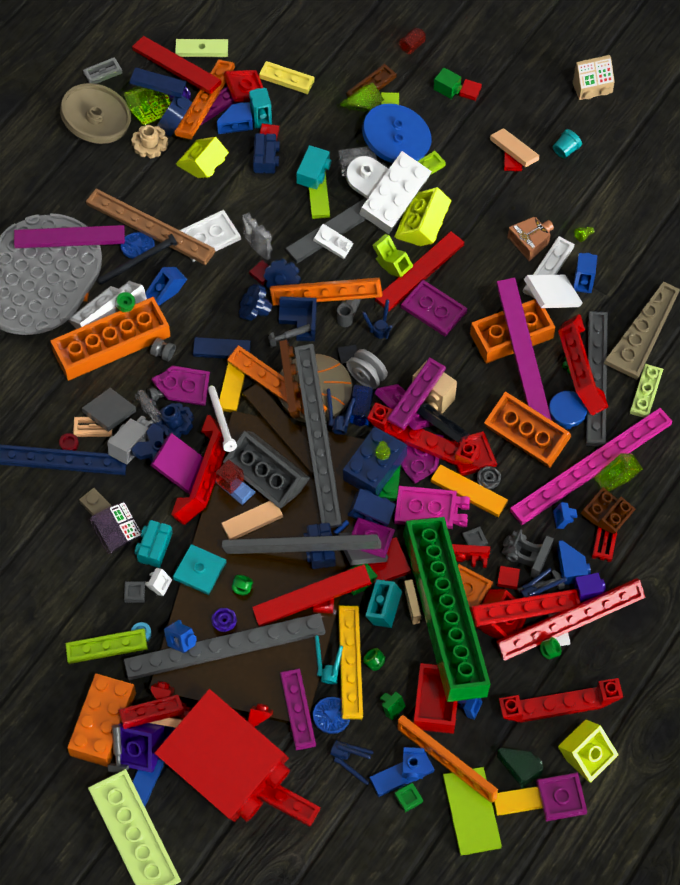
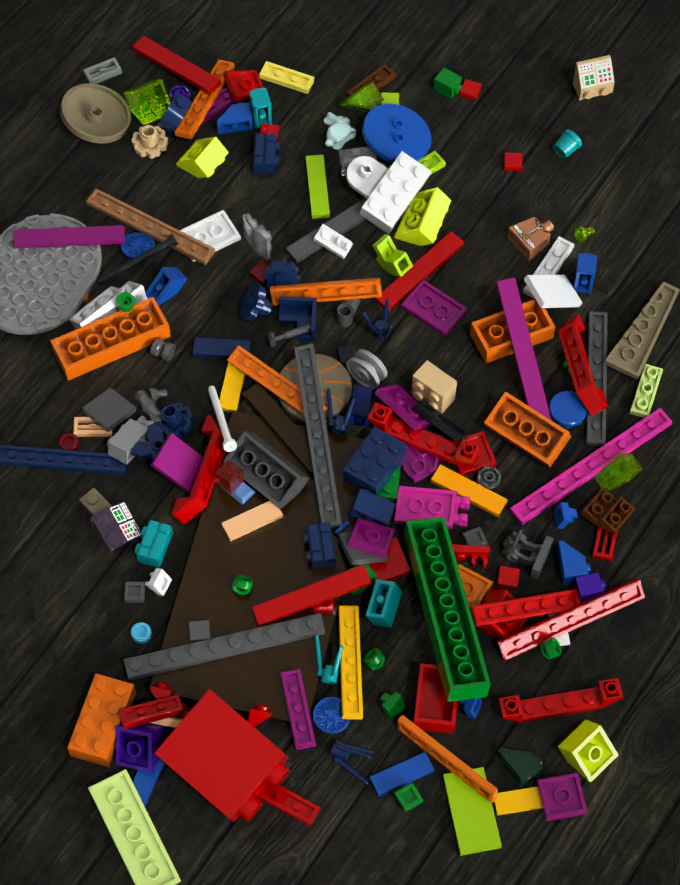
lime tile [65,628,148,664] -> none
dark grey piece [108,725,129,773] -> none
dark blue tile [130,67,186,98] -> none
magenta tile [151,366,210,406] -> none
blue brick [164,620,197,653] -> none
teal plate [173,544,227,595] -> none
yellowish green tile [175,39,228,57] -> none
dark purple plate [212,608,237,632] -> none
dark grey tile [222,534,382,554] -> none
reddish brown plate [279,340,302,418] -> none
teal brick [296,145,332,190] -> none
clear neon green piece [375,441,391,460] -> none
magenta tile [387,357,446,431] -> none
clear red brick [399,28,426,54] -> none
blue brick [402,747,424,781] -> none
tan tile [404,580,421,625] -> none
light nougat tile [490,128,539,167] -> none
dark grey piece [517,570,565,596] -> none
dark blue plant [520,568,567,598] -> none
none -> dark grey tile [189,620,210,643]
none -> light aqua animal [324,112,356,150]

